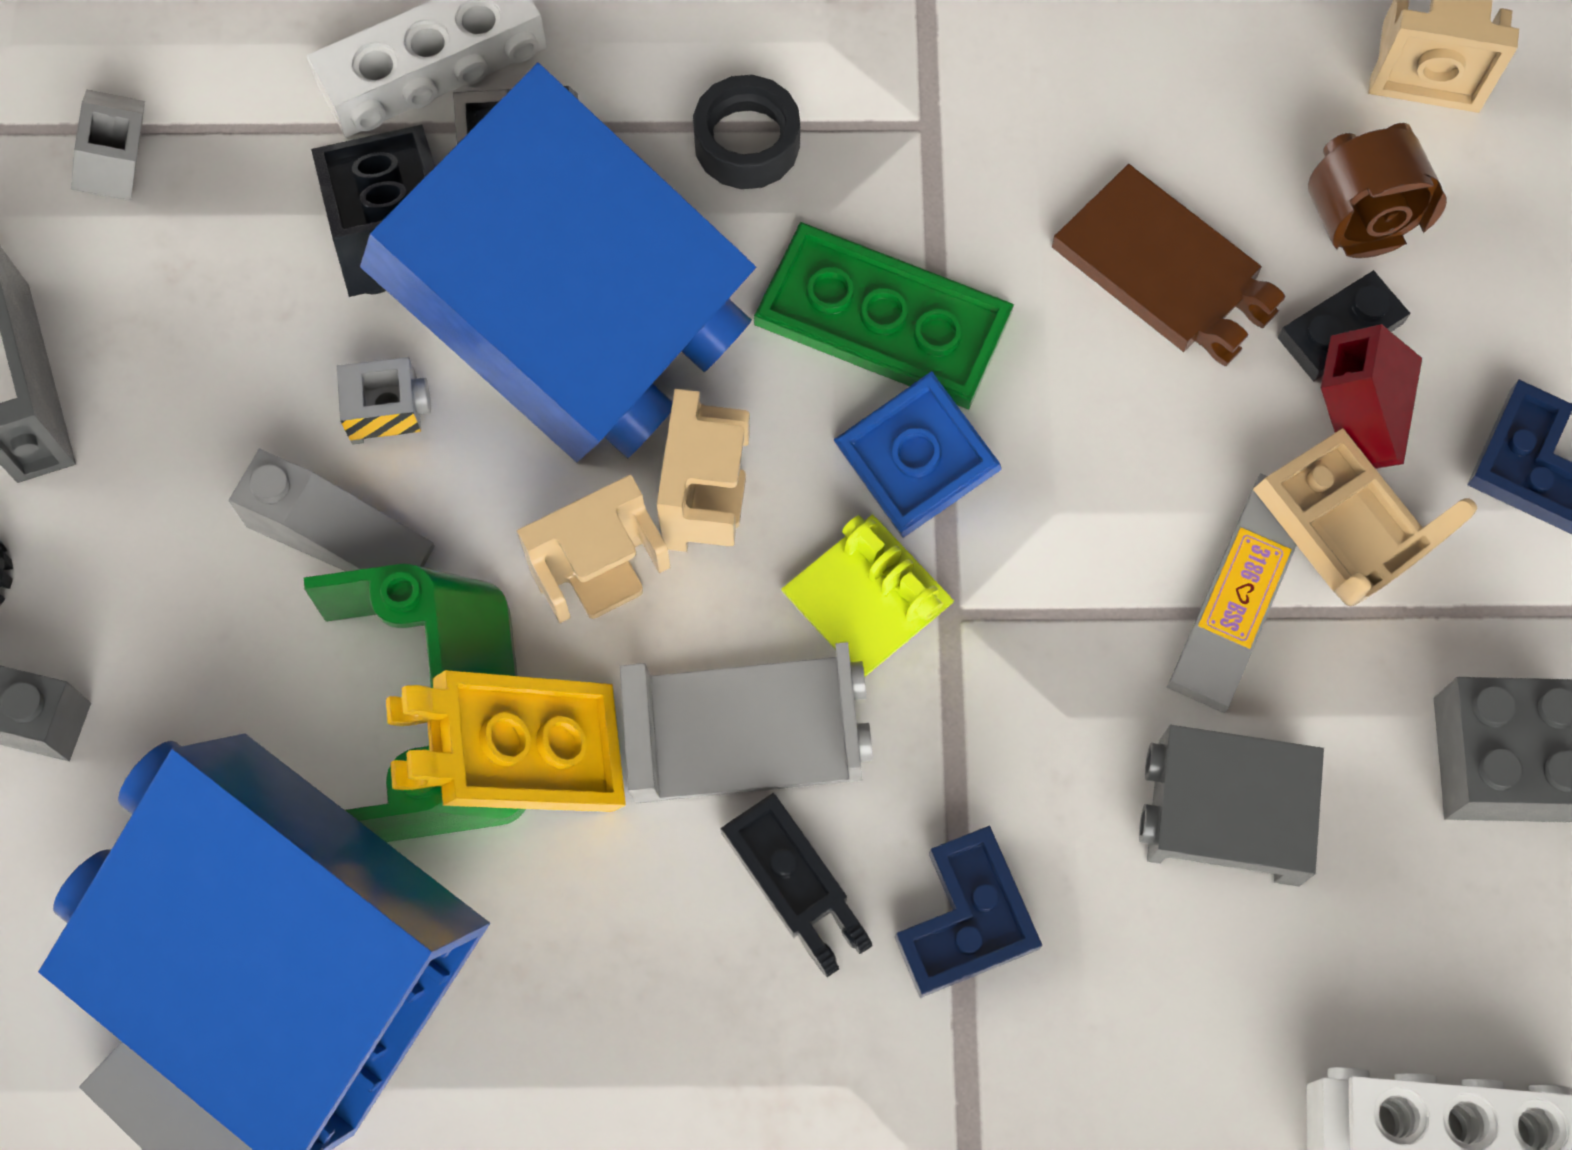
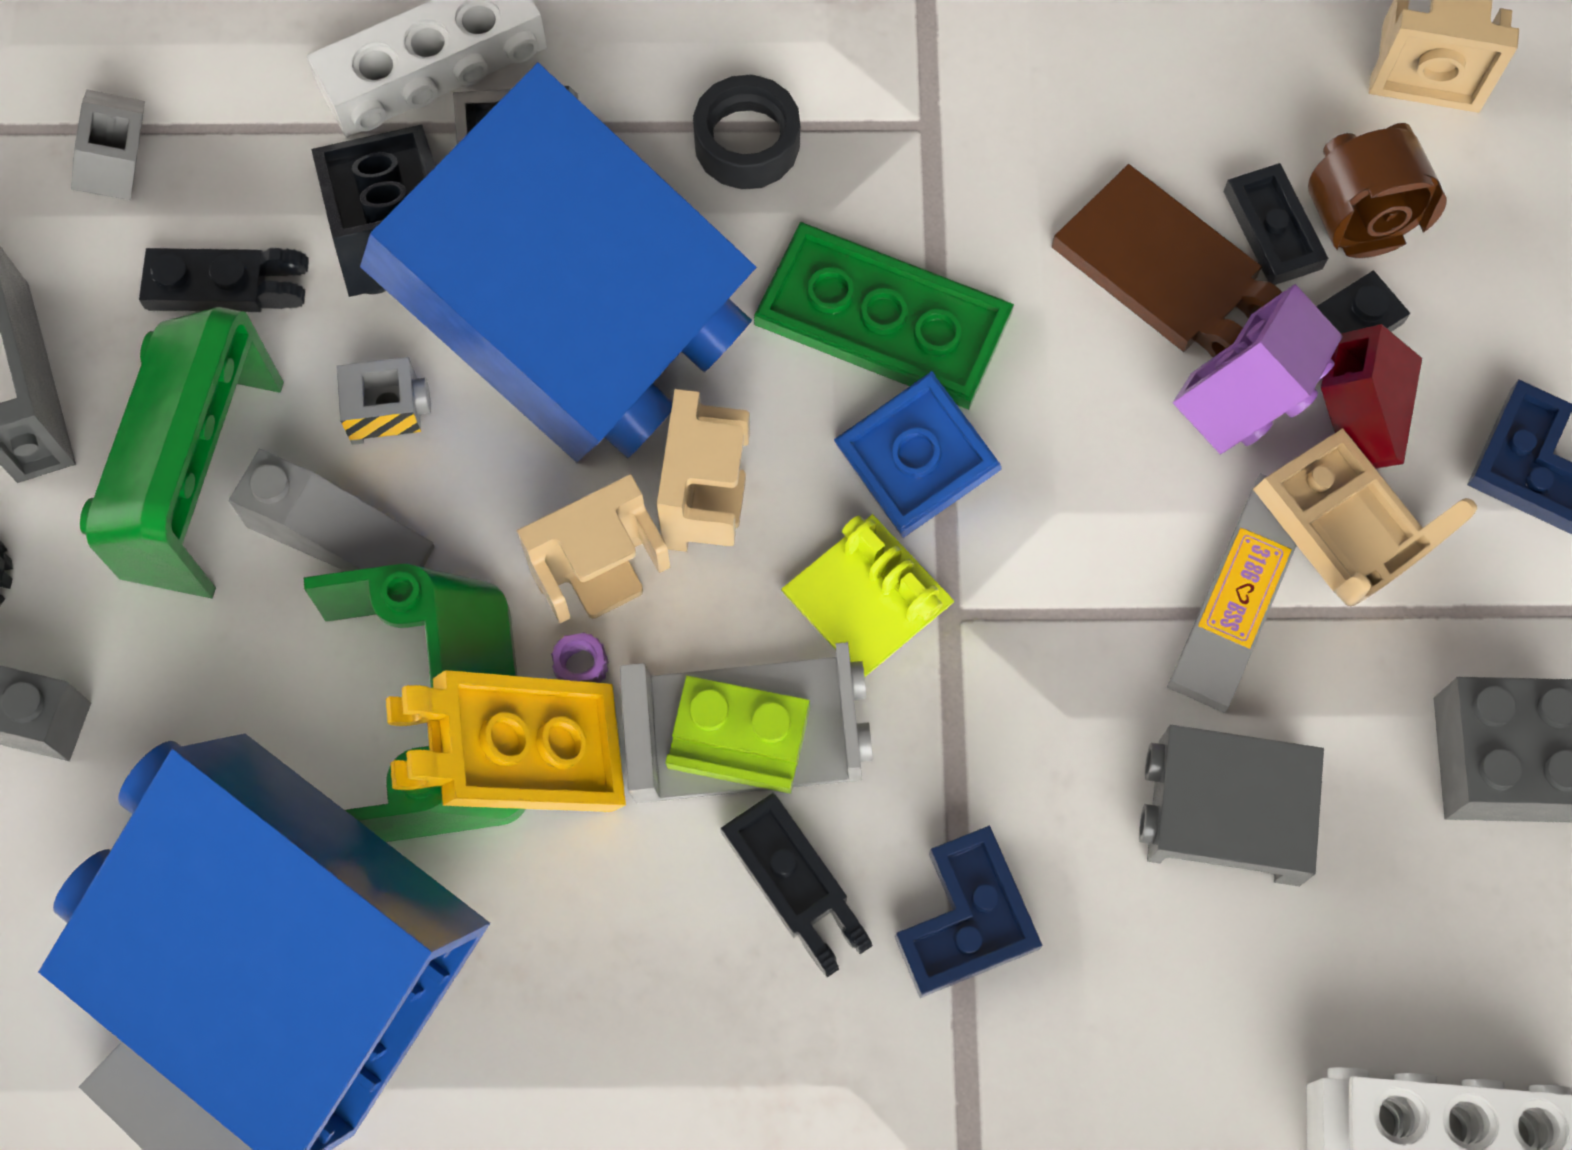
none -> green windscreen [80,307,284,599]
none -> black hinge [139,248,309,312]
none -> medium lavender axle [551,632,609,683]
none -> lime plate [665,675,811,794]
none -> medium lavender brick [1173,284,1343,455]
none -> black plate [1223,163,1329,285]

